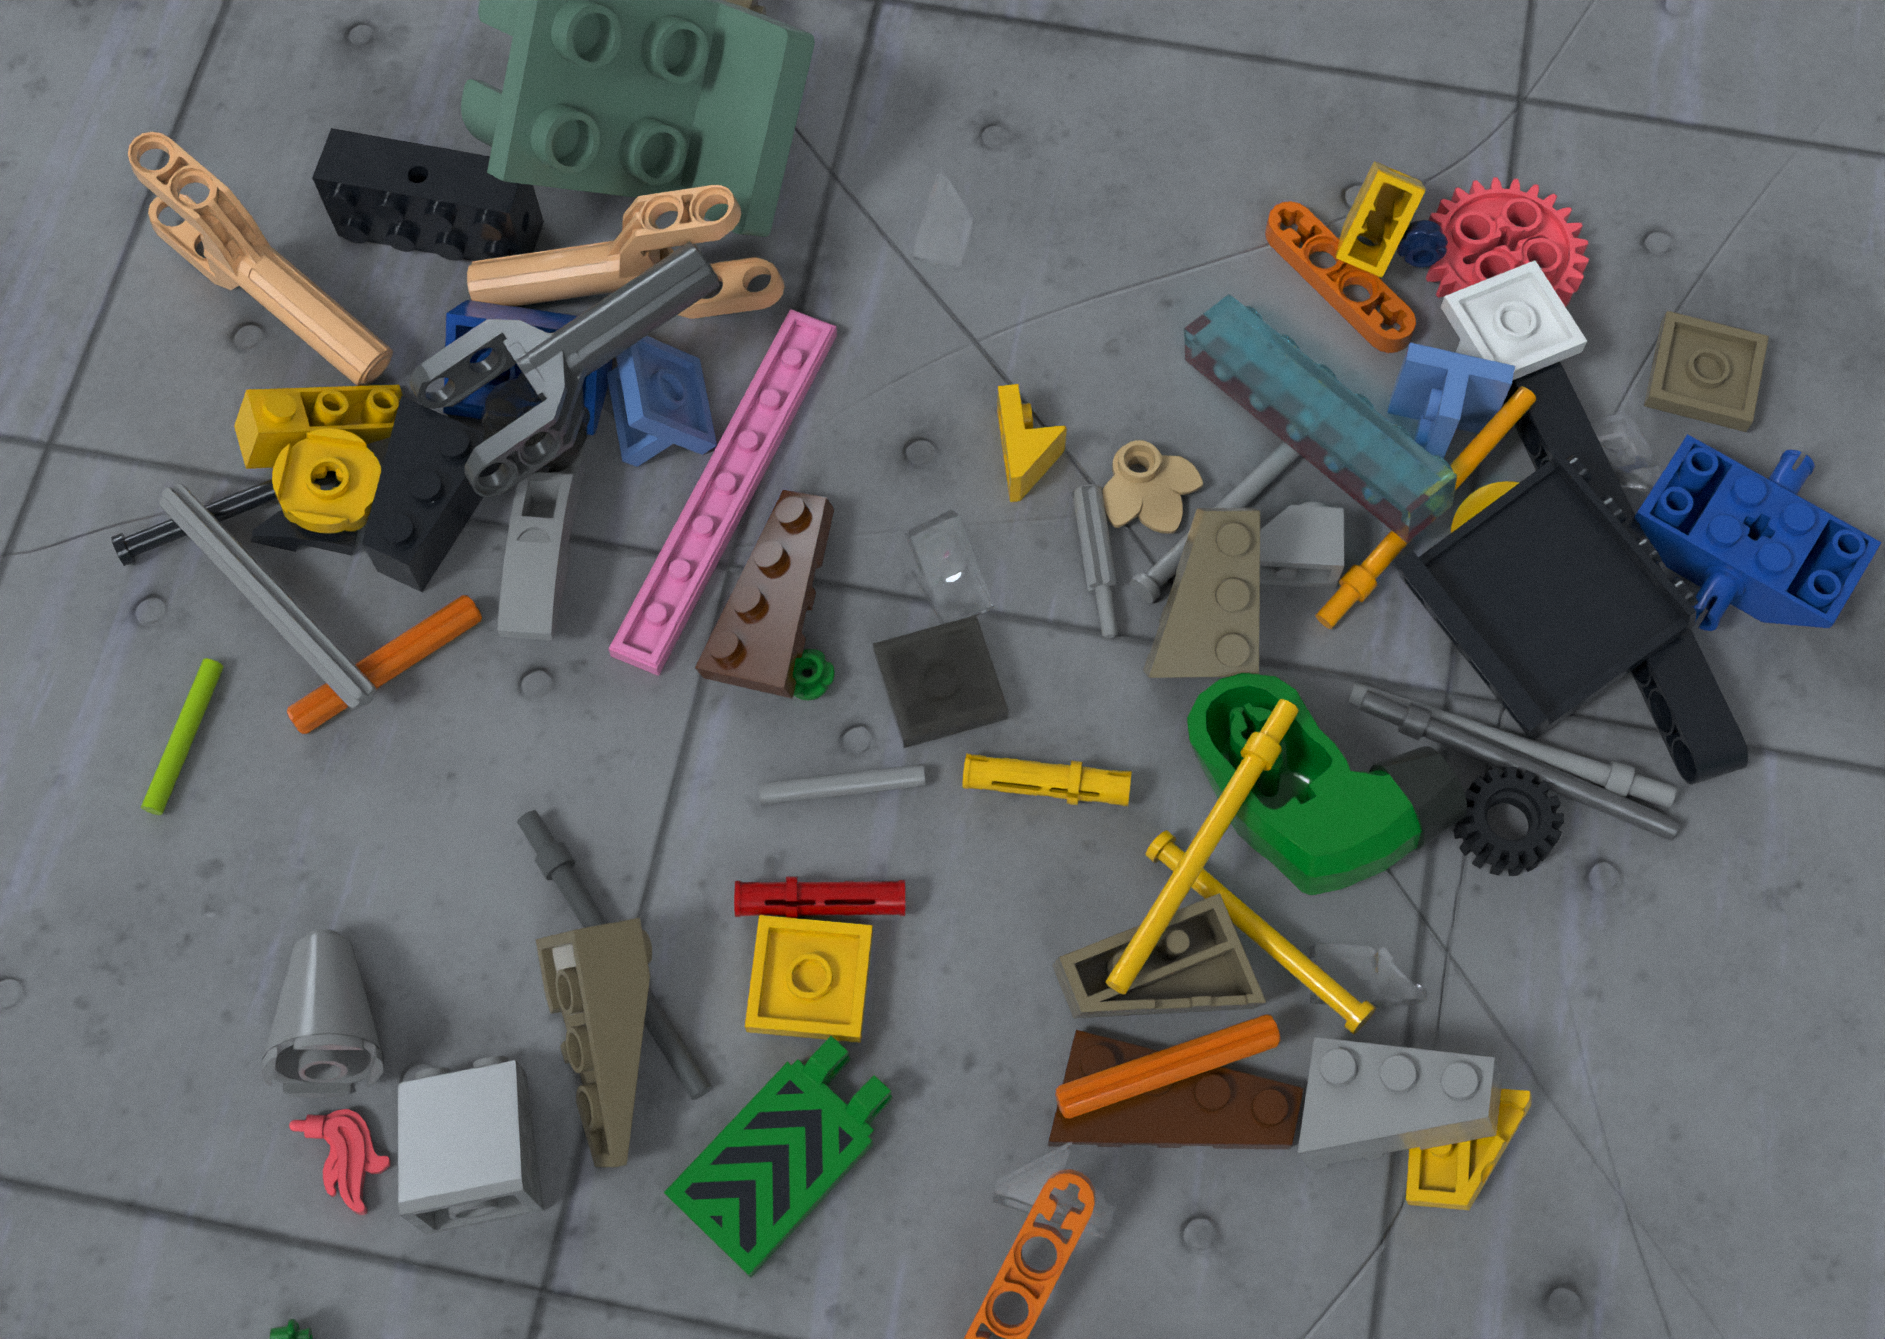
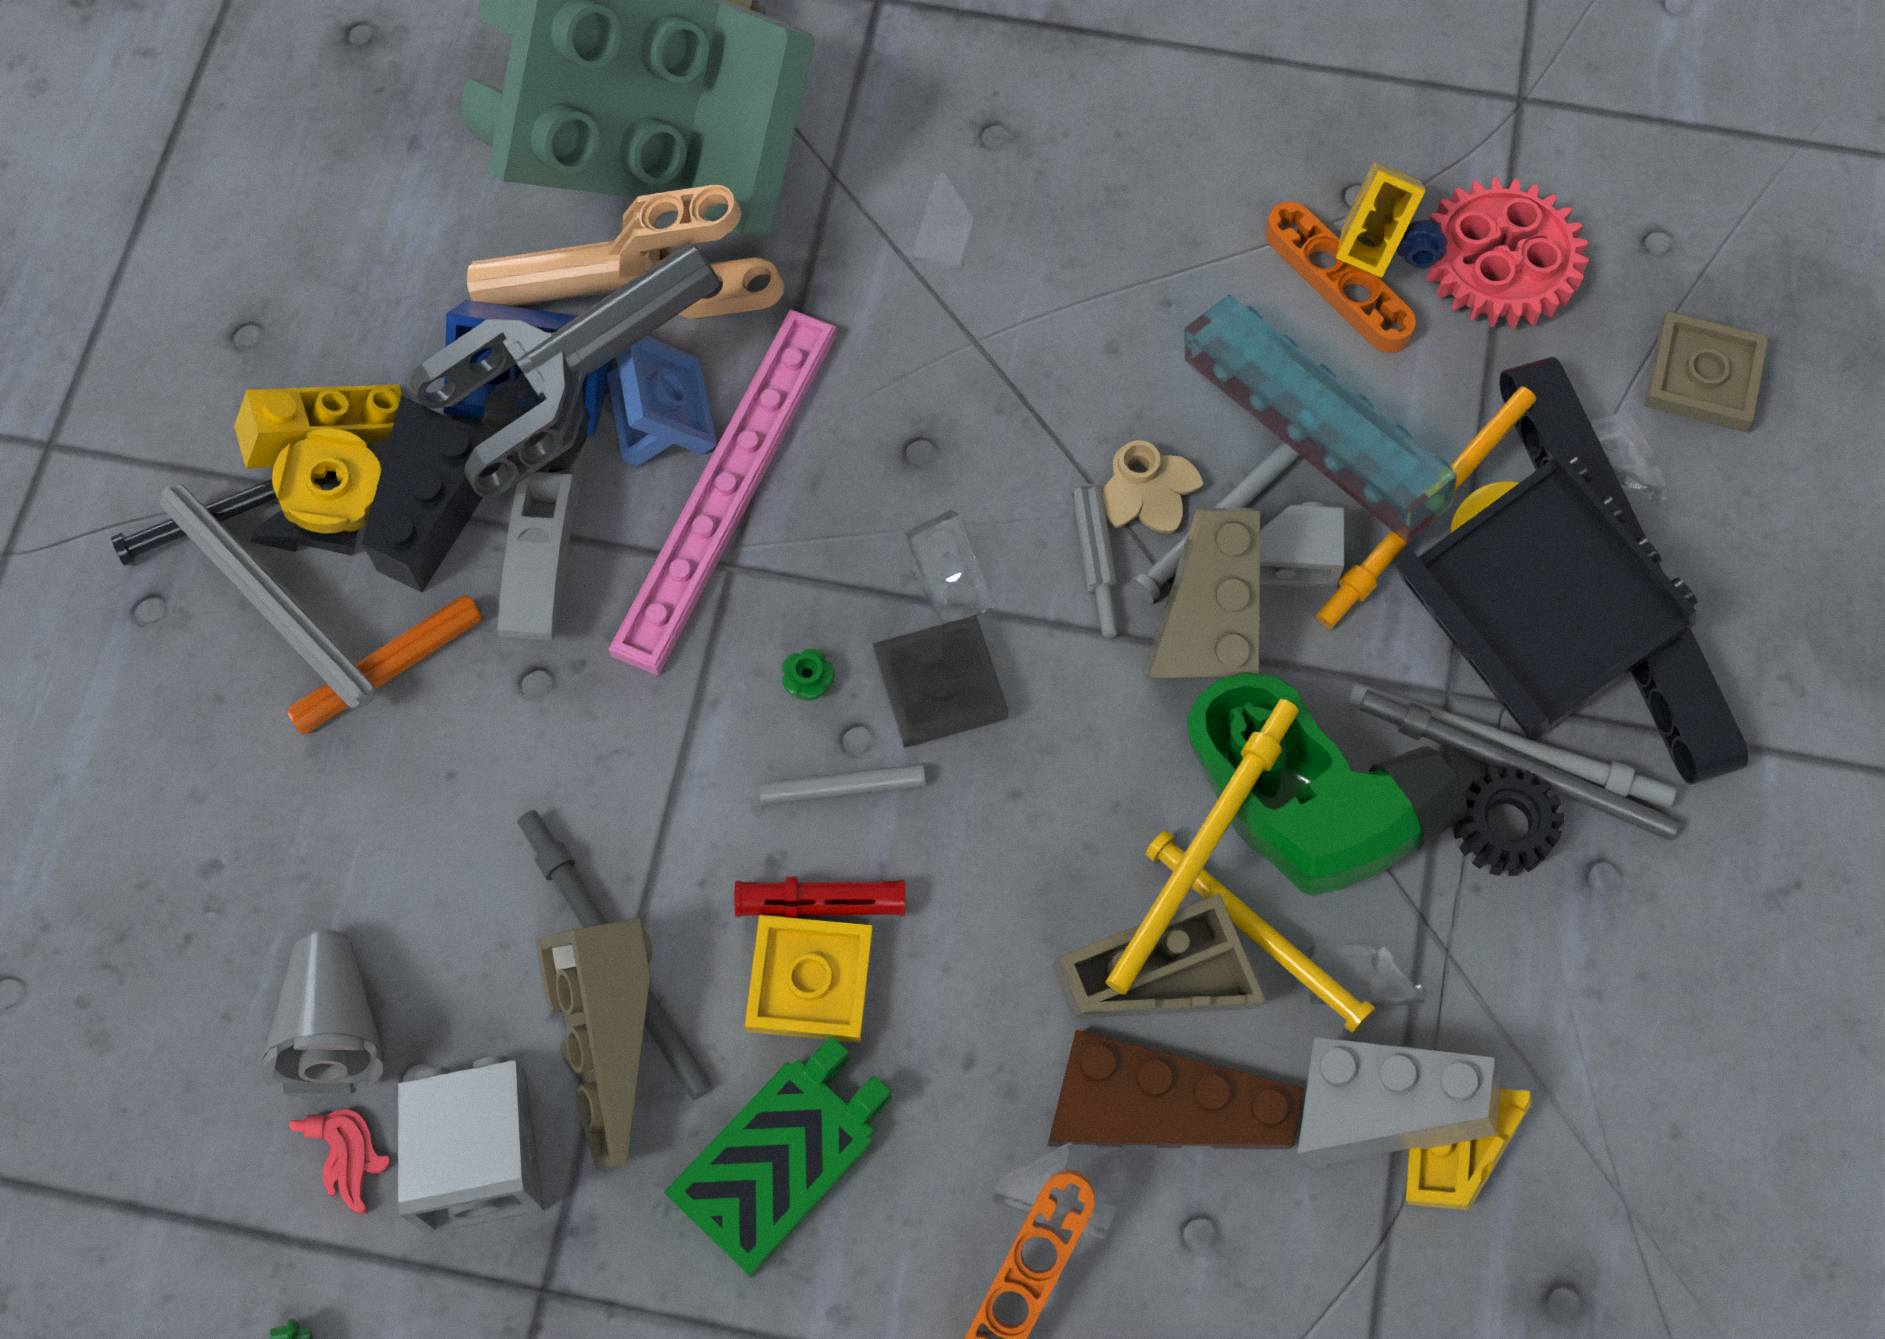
light nougat piece [128,132,393,386] -> none
lime bar [141,658,224,815] -> none
black brick [312,128,544,261] -> none
reddish brown wing [695,490,834,699] -> none
yellow pin [962,753,1132,807] -> none
yellow slope [997,384,1067,502] -> none
orange axle [1055,1014,1281,1119] -> none
medium blue bracket [1387,342,1515,471] -> none
white bracket [1441,260,1587,380] -> none
blue slope [1635,434,1882,631] -> none

